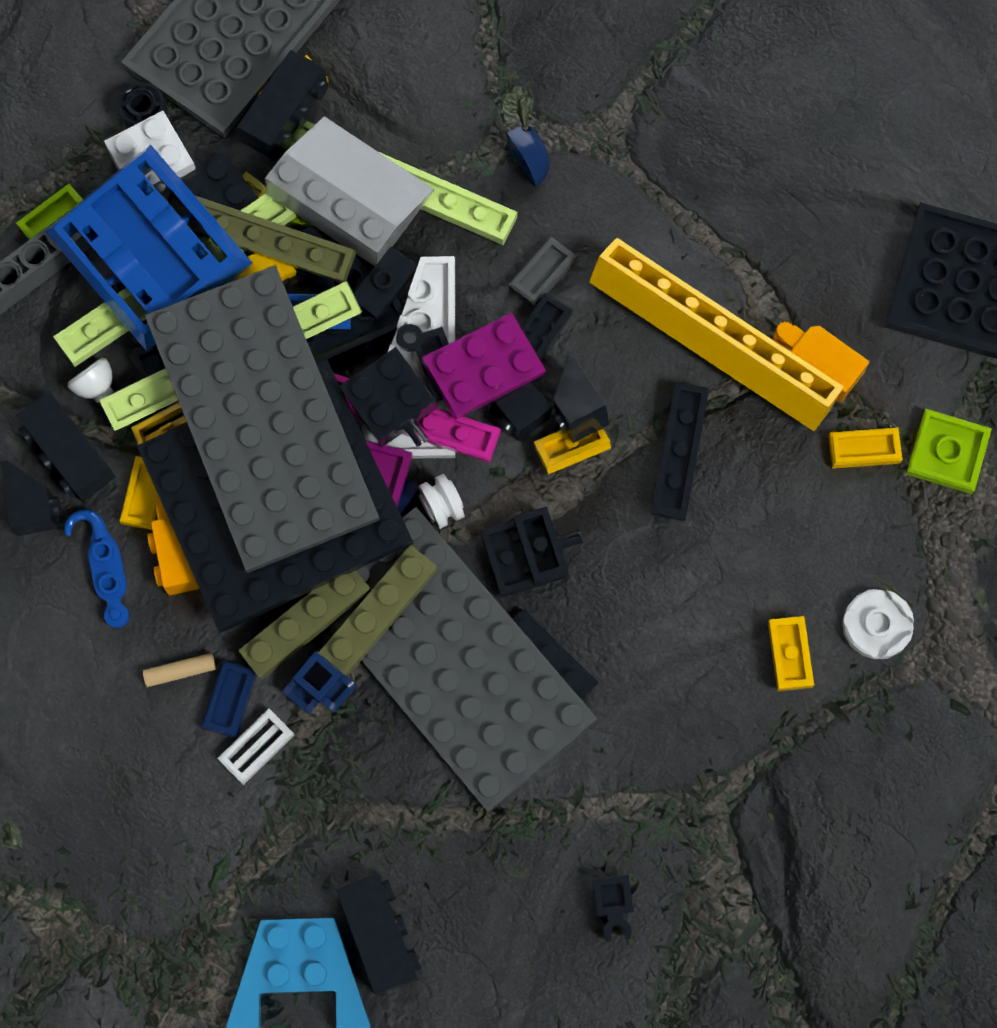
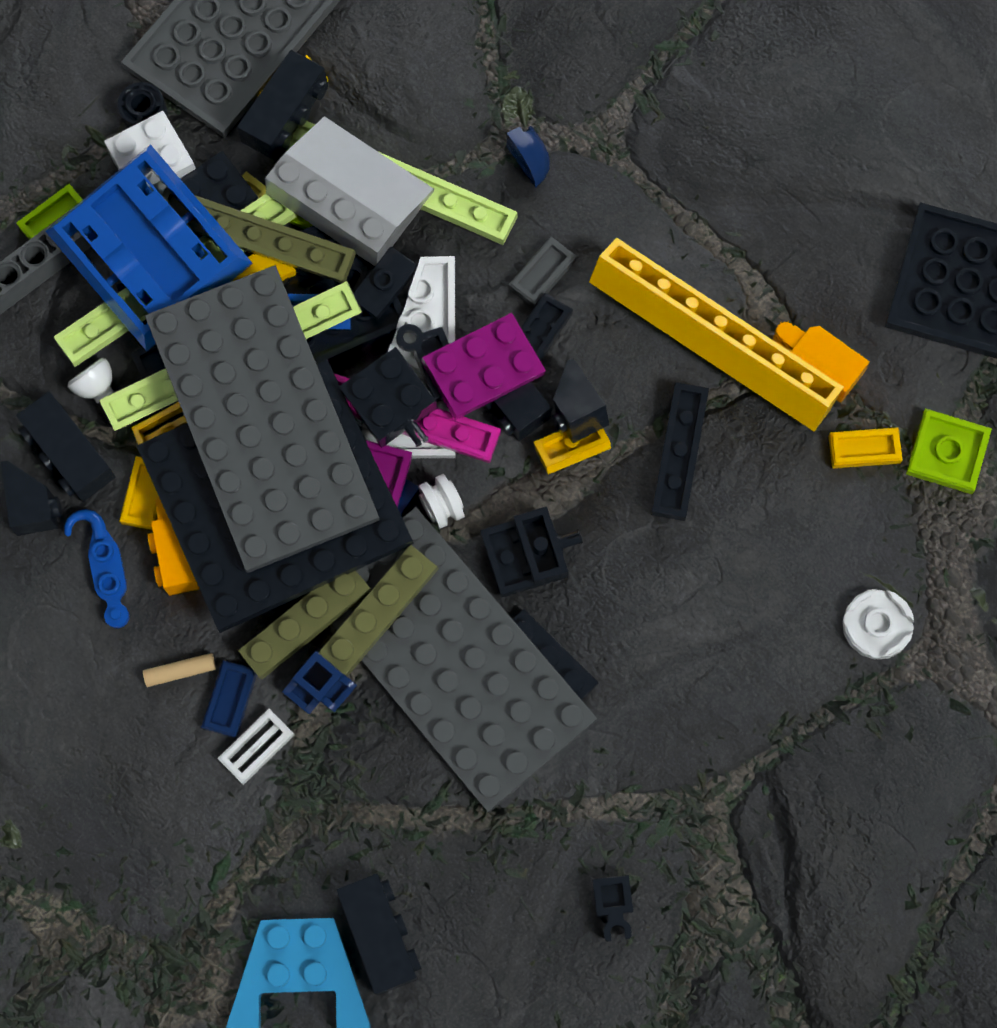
yellow plate [768,616,814,691] -> none

